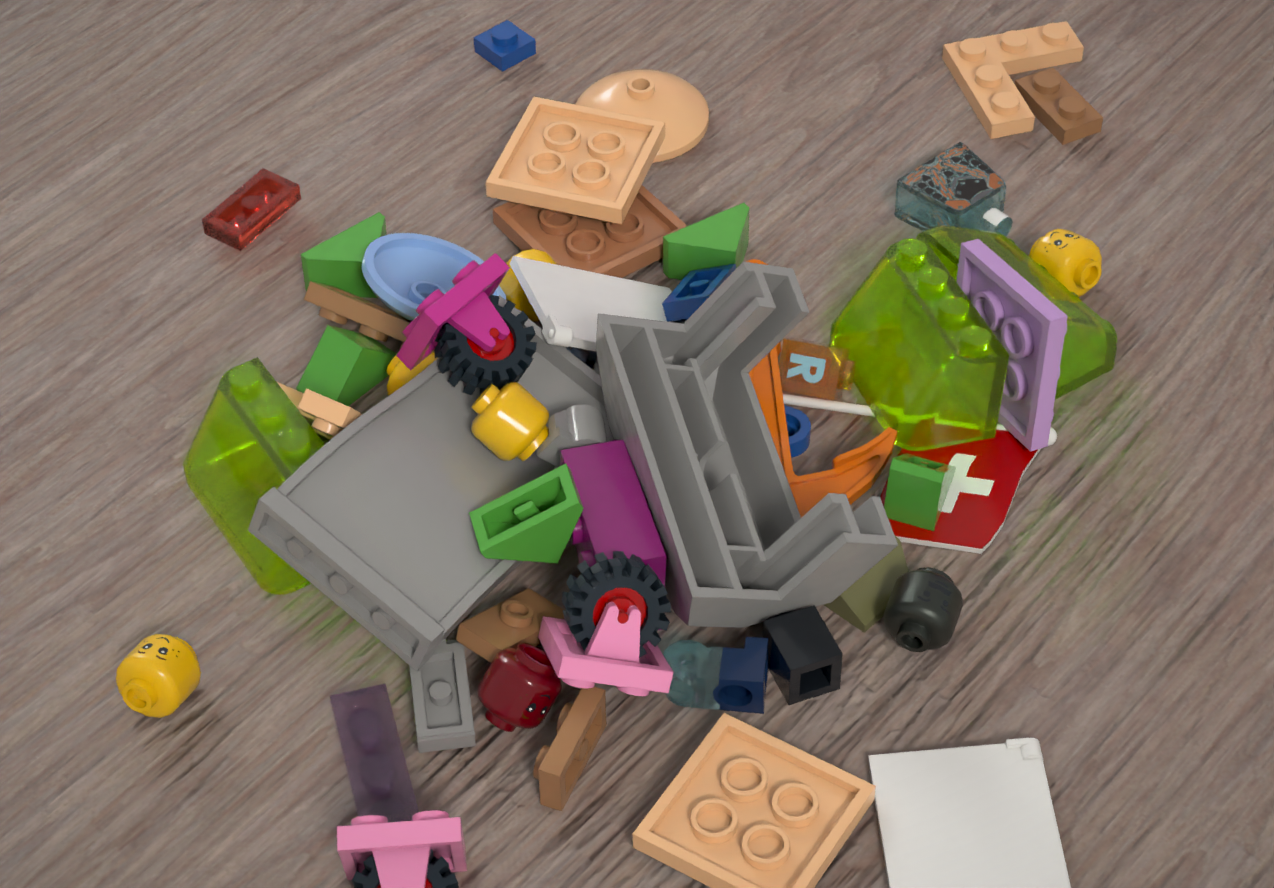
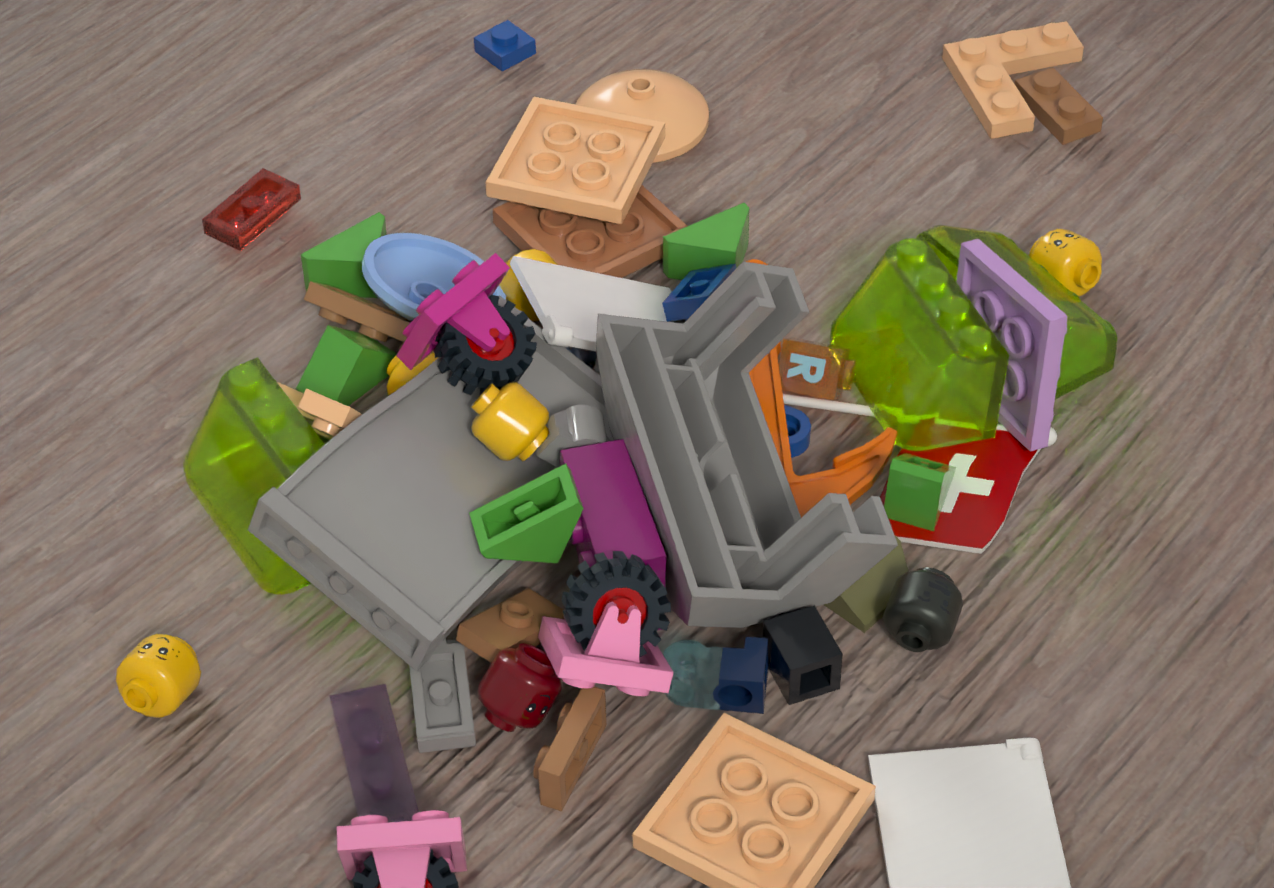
clear light blue torso [894,142,1013,246] -> none

